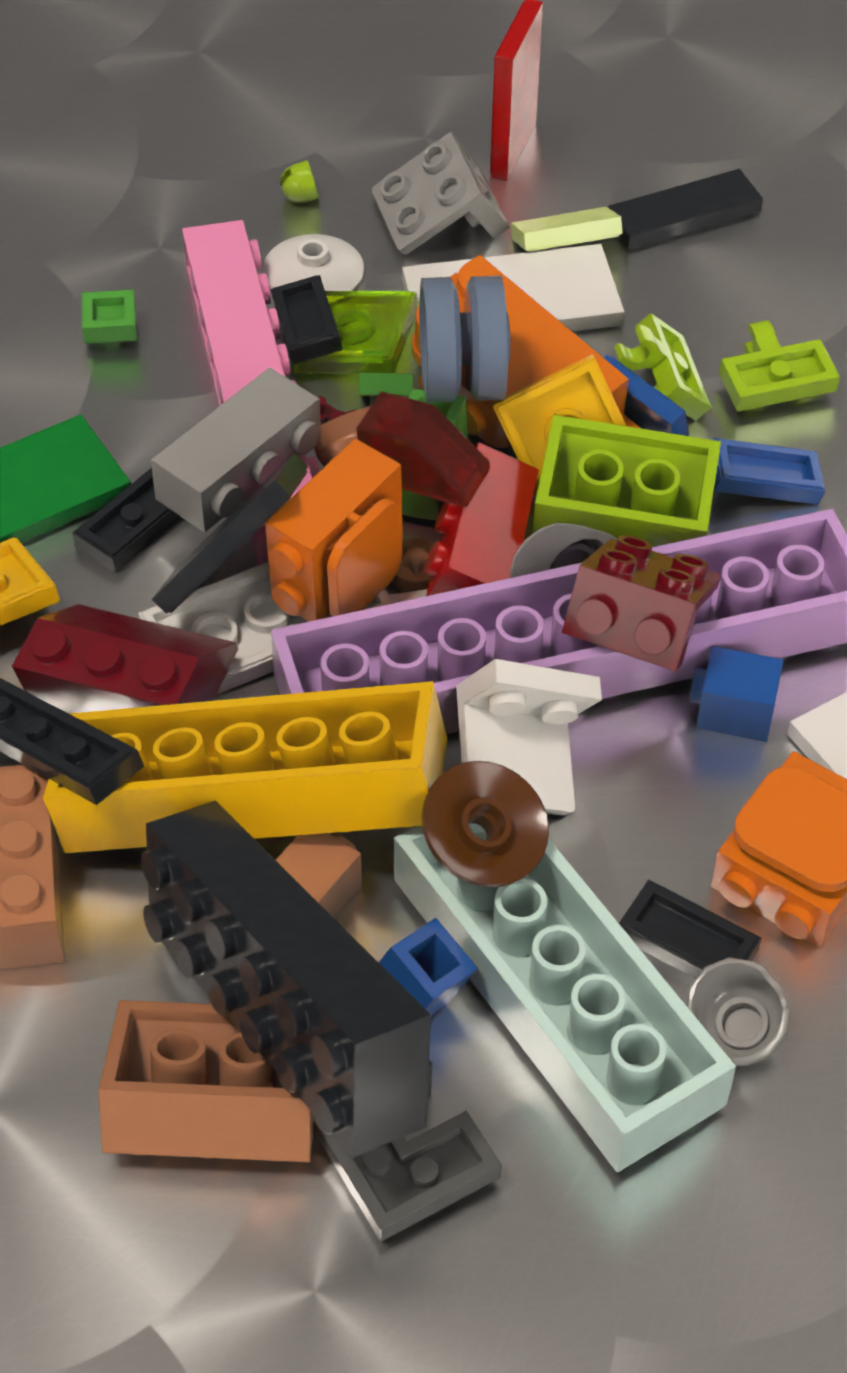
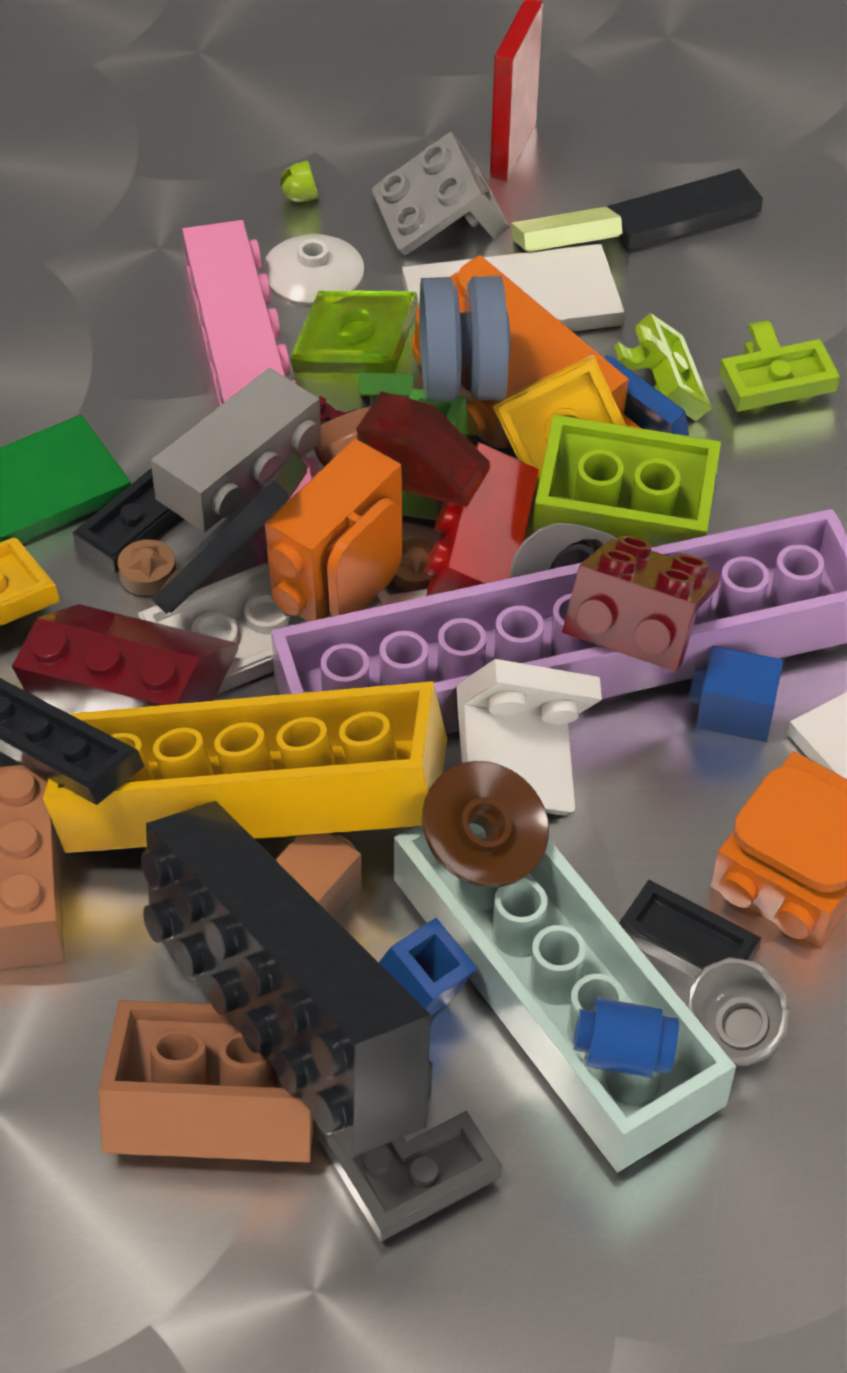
bright green plate [82,289,137,344] -> none
black tile [270,275,343,365] -> none
blue tile [713,438,826,505] -> none
none -> medium nougat tile [118,539,176,596]
none -> blue brick [573,997,679,1078]

